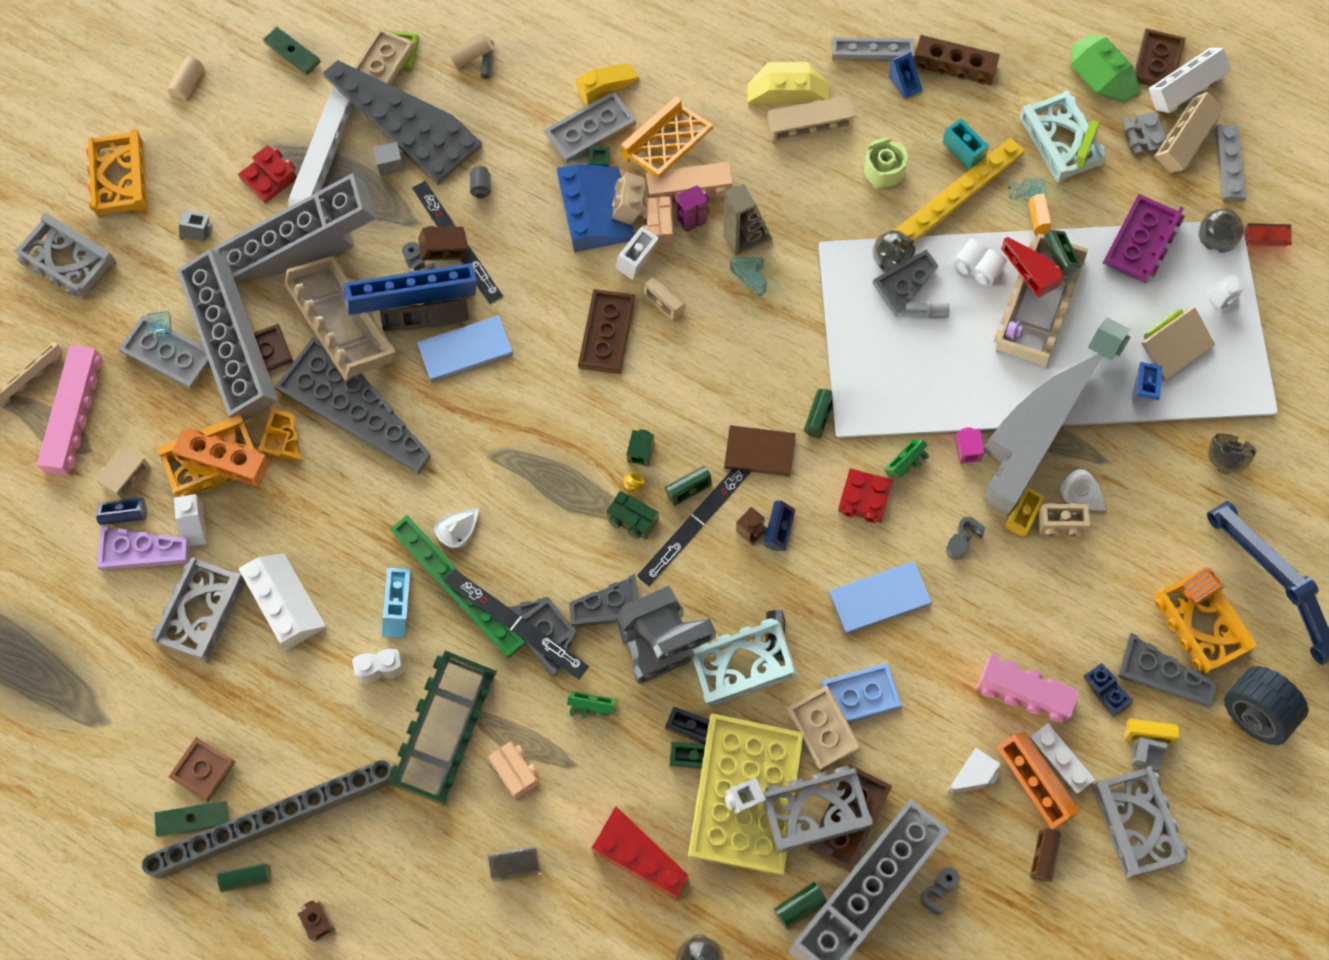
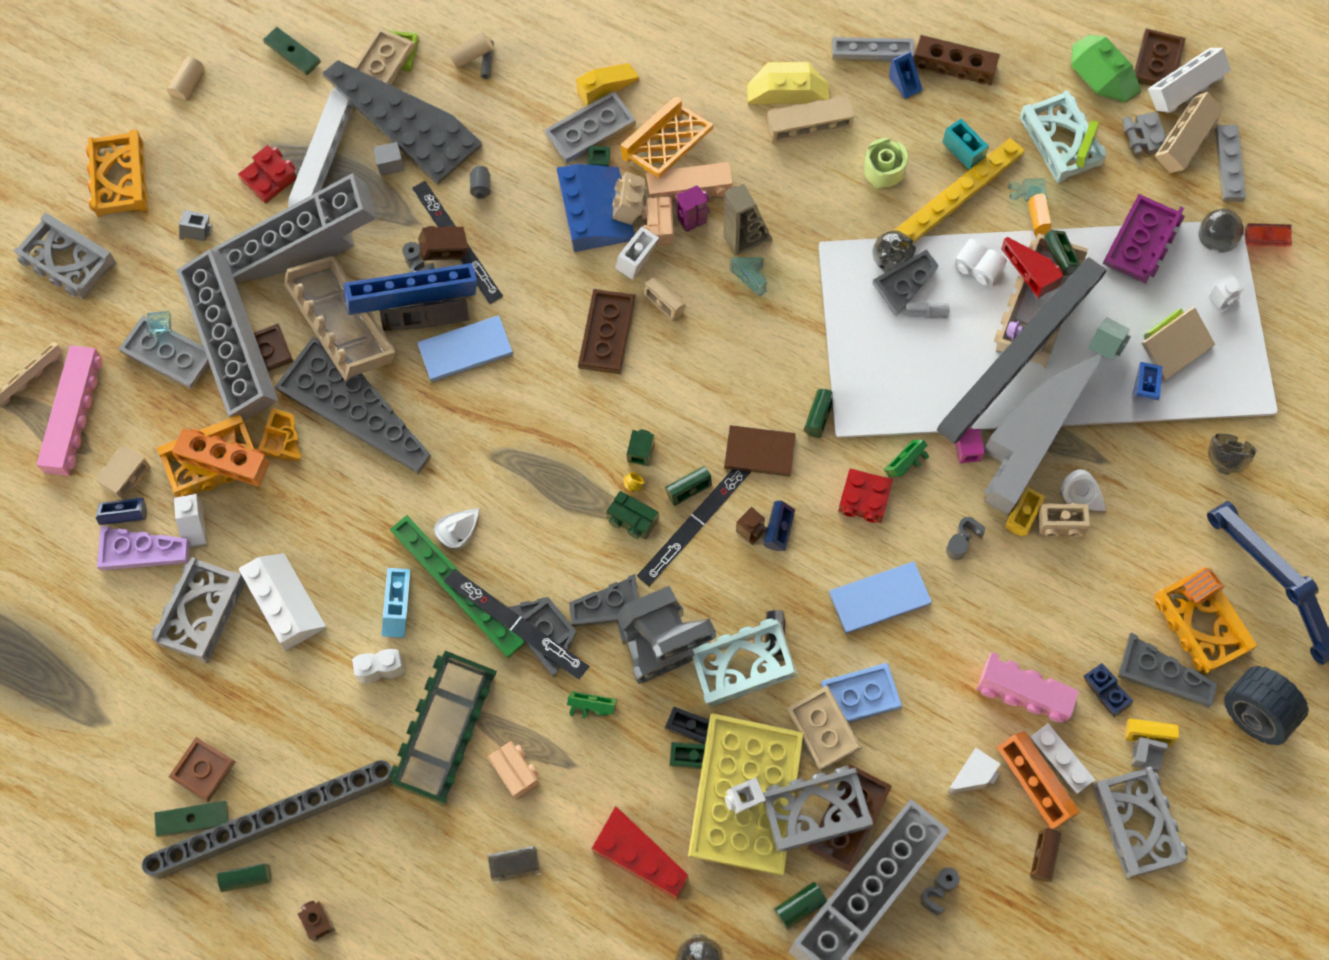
none -> dark grey beam [937,257,1107,444]

